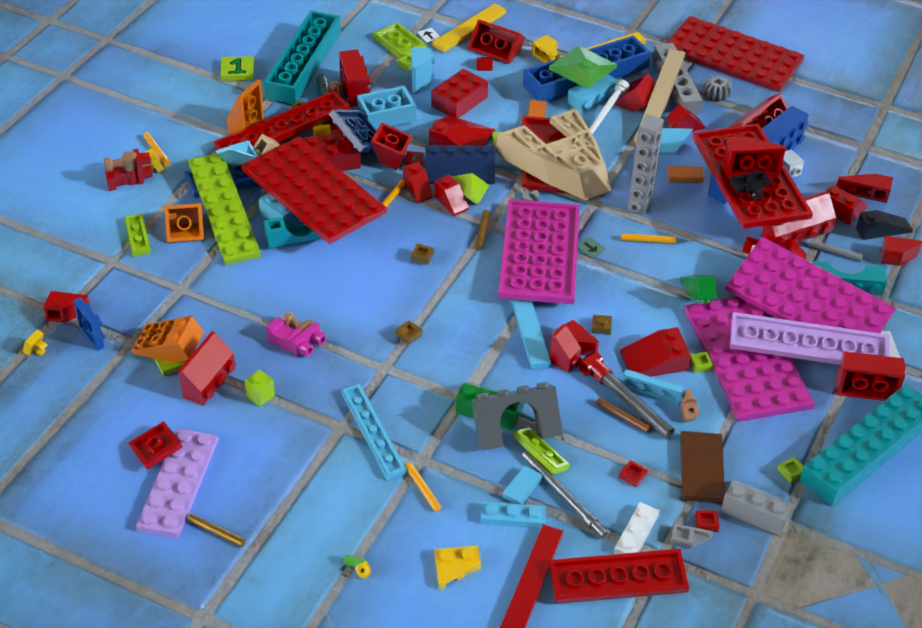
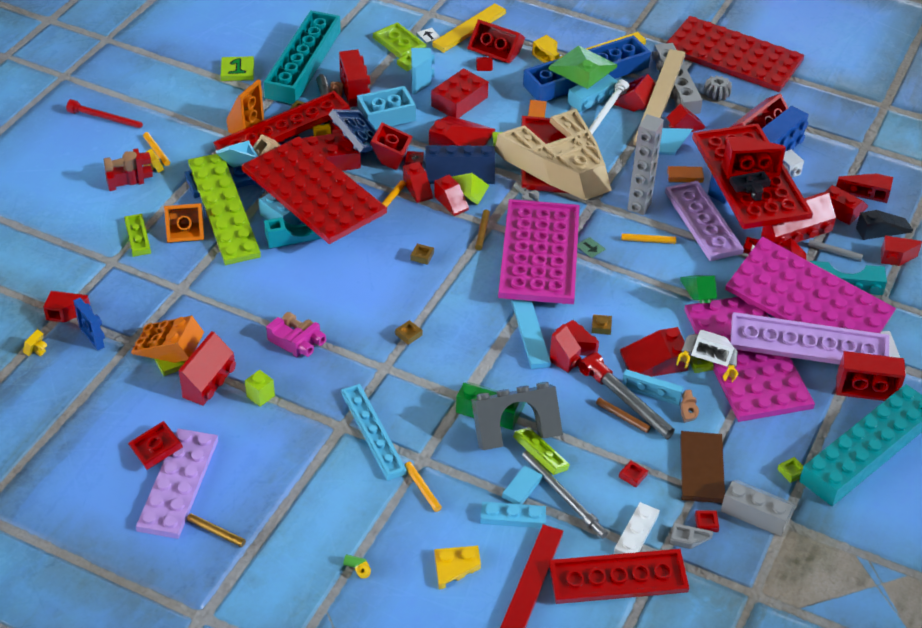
none -> red piece [66,99,143,128]
none -> lavender plate [665,181,744,261]
none -> white torso [676,330,738,383]

